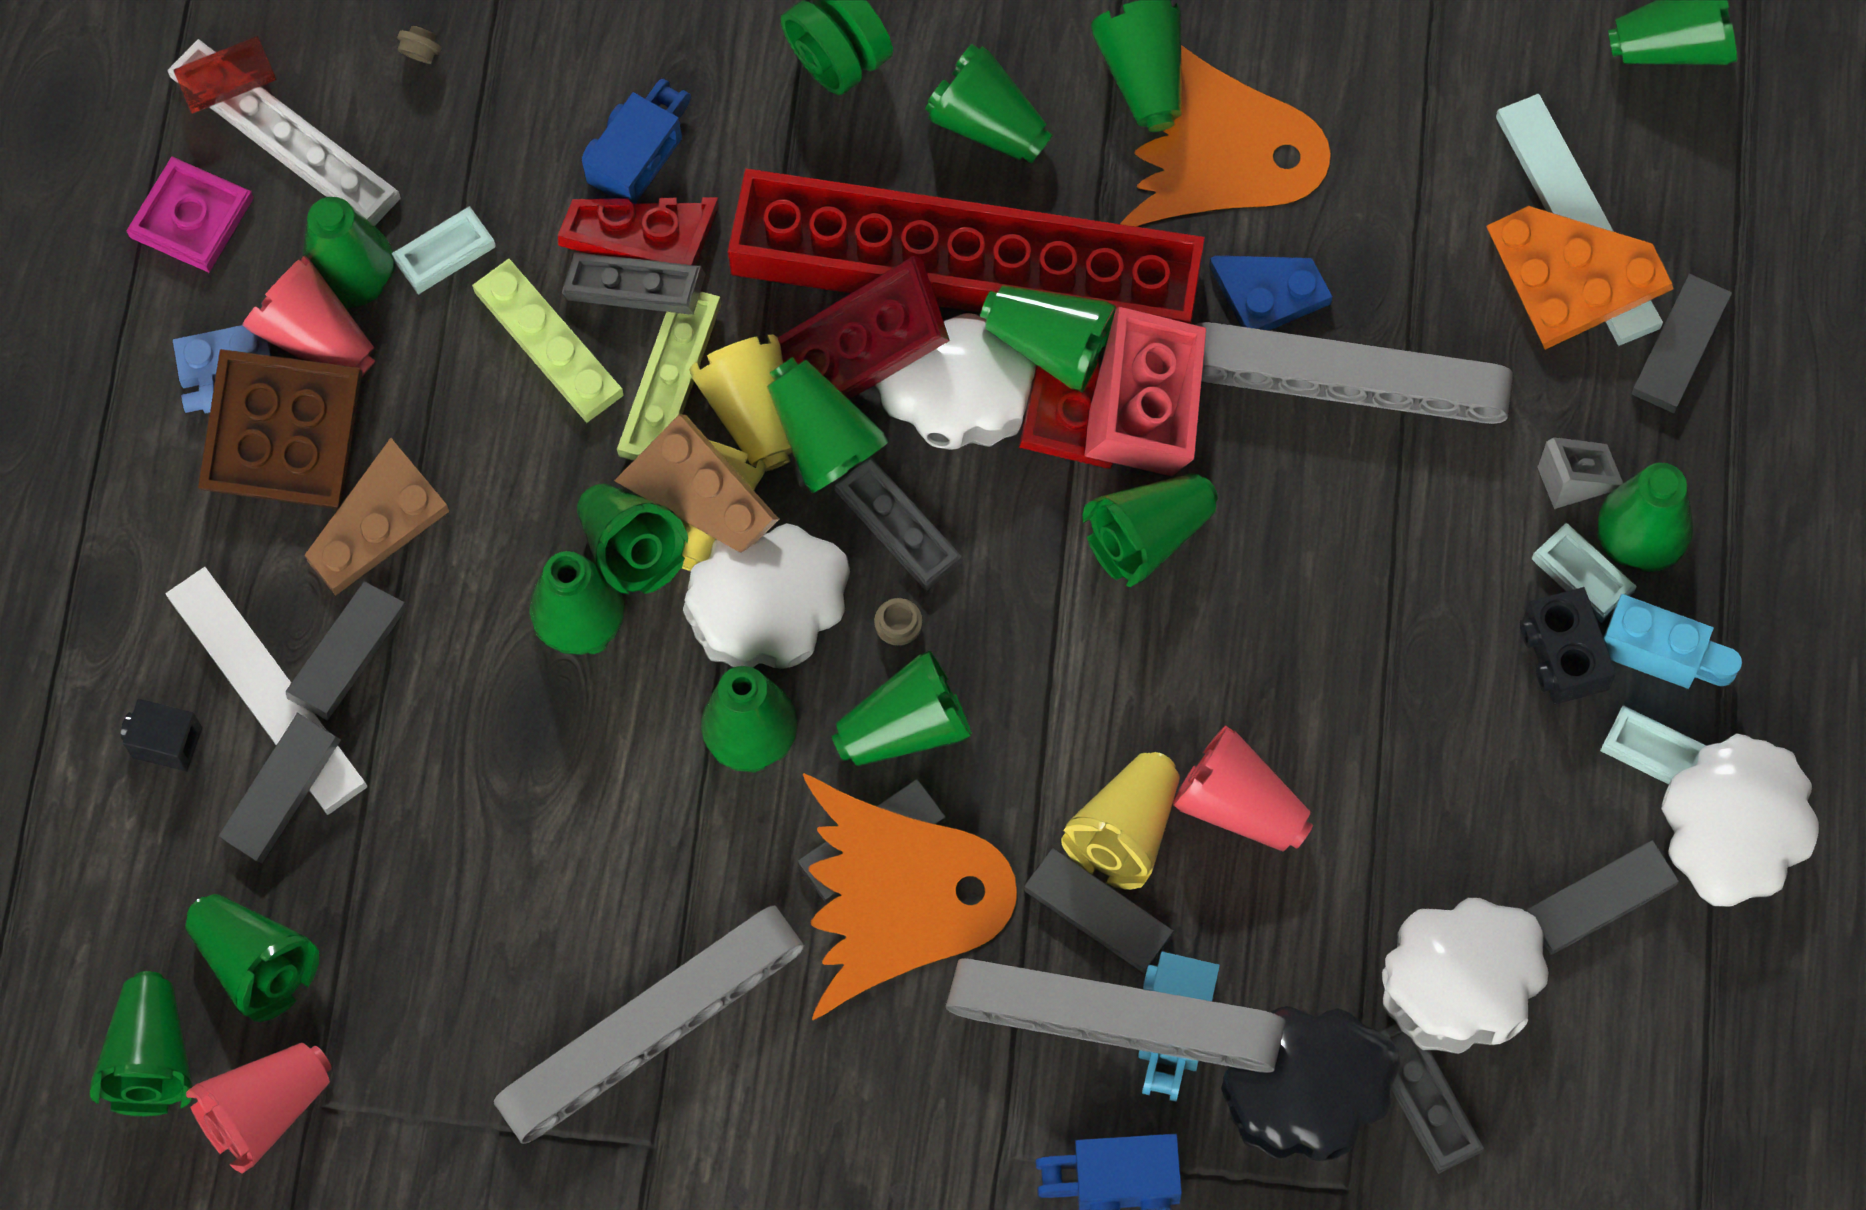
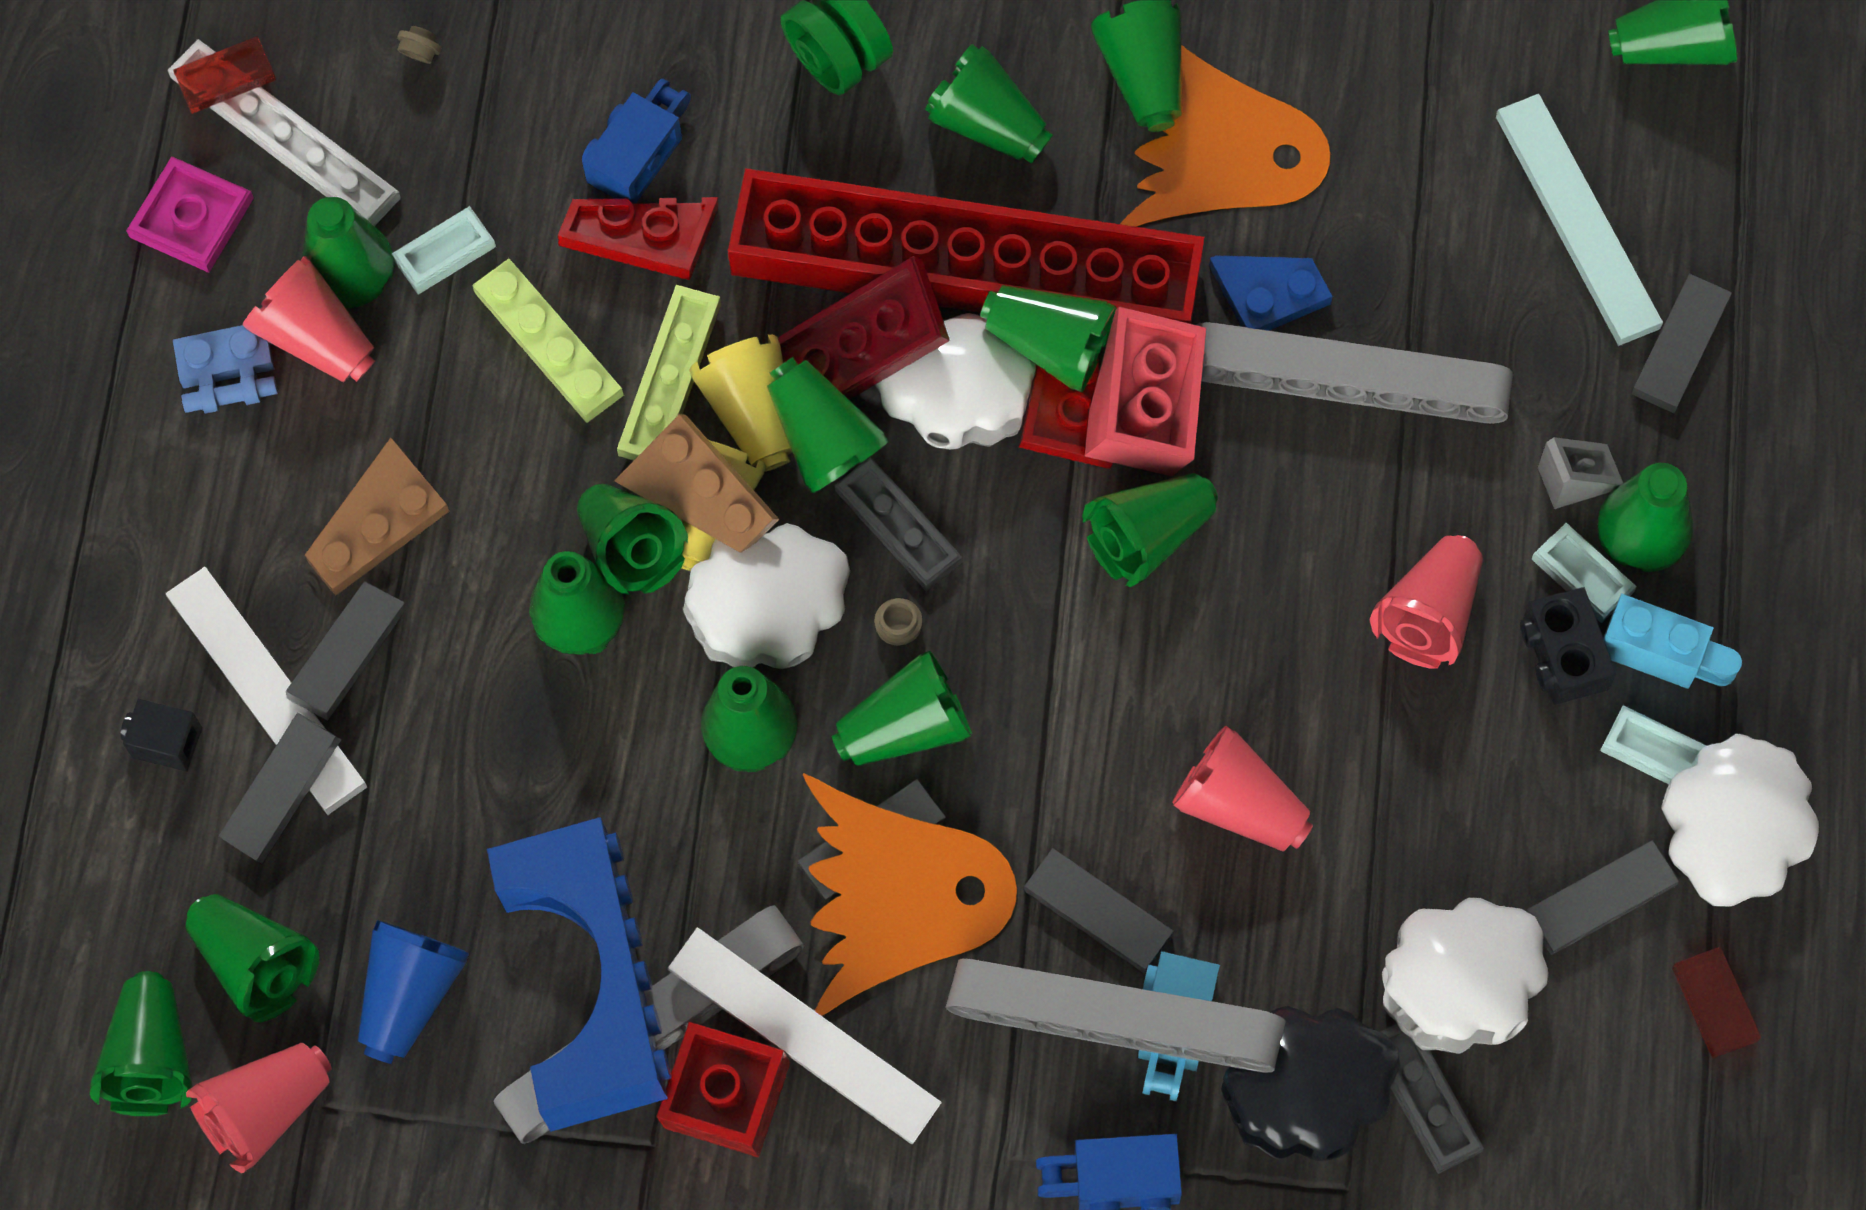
reddish brown plate [198,349,362,509] -> none
dark grey tile [562,252,706,315] -> none
light yellow cone [1061,752,1180,890] -> none
orange plate [1486,206,1674,350] -> none
none -> blue cone [358,920,469,1064]
none -> blue arch [487,817,672,1132]
none -> red brick [656,1022,790,1158]
none -> white tile [668,927,942,1144]
none -> coral cone [1369,535,1483,669]
none -> clear red tile [1672,947,1761,1059]

